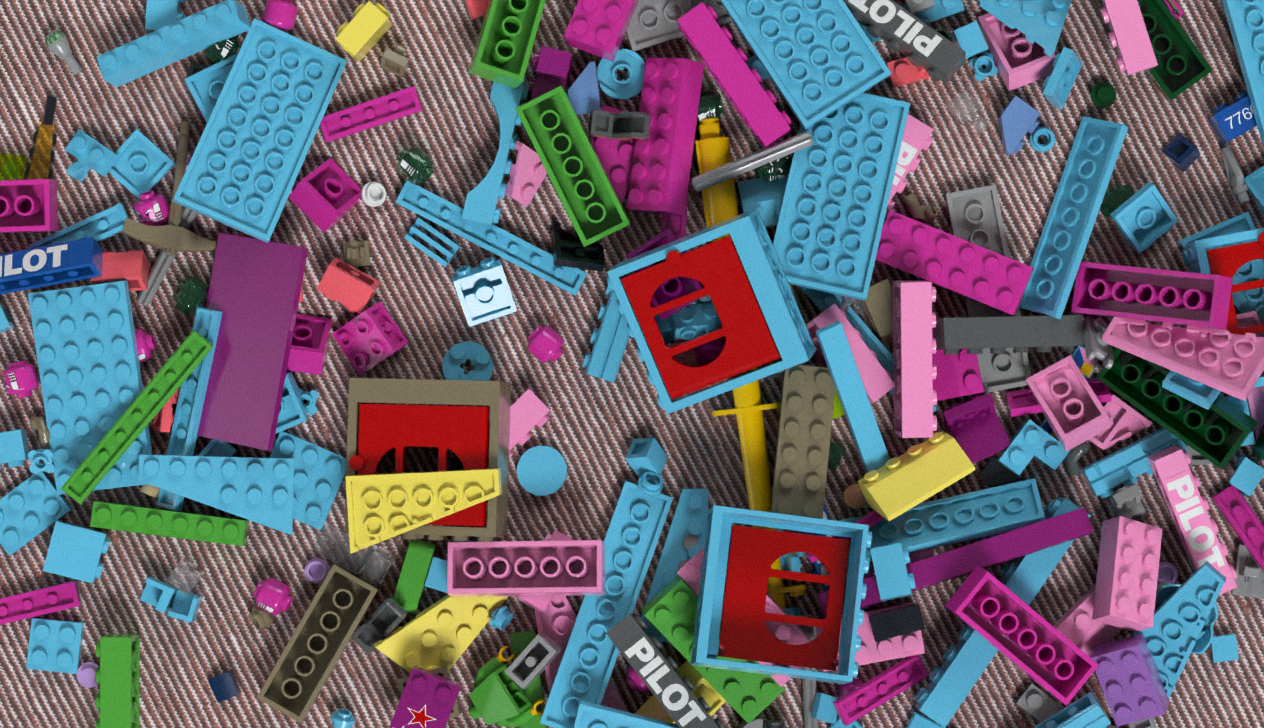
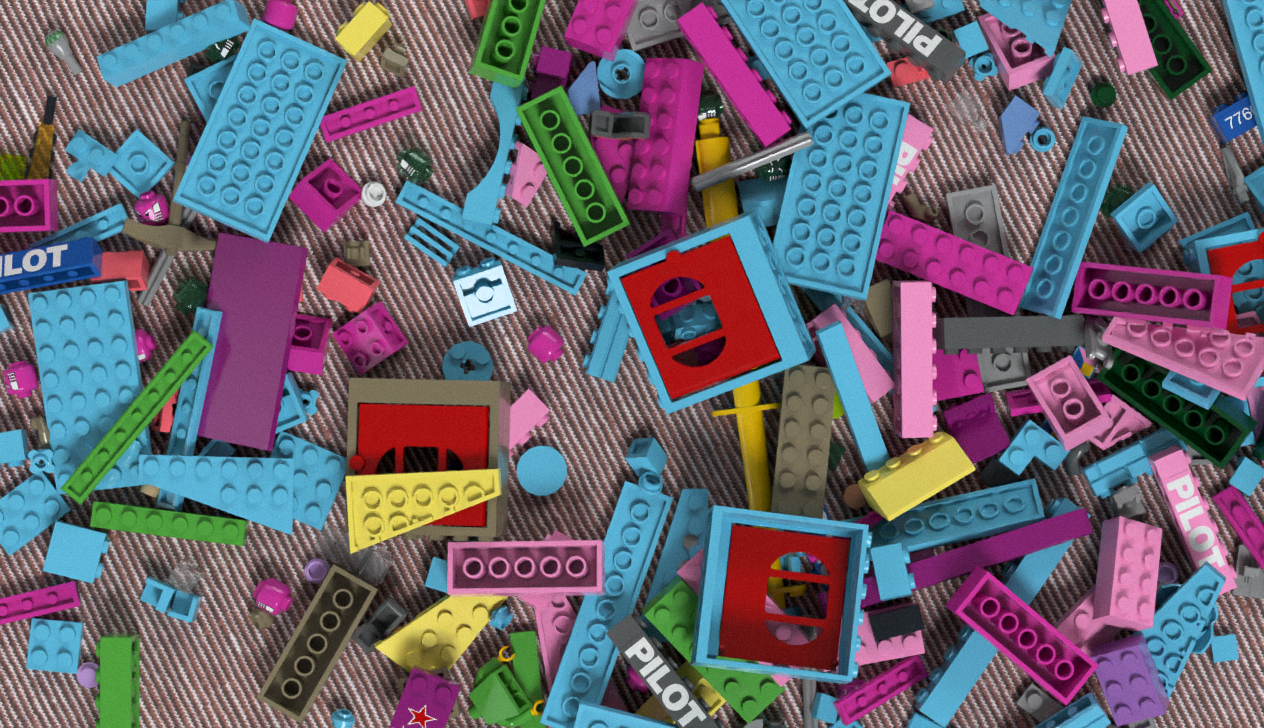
dark blue slope [208,669,242,703] -> none
bright green beam [393,539,436,615] -> none
light grey brick [505,631,563,689] -> none
dark blue slope [1162,133,1200,172] -> none

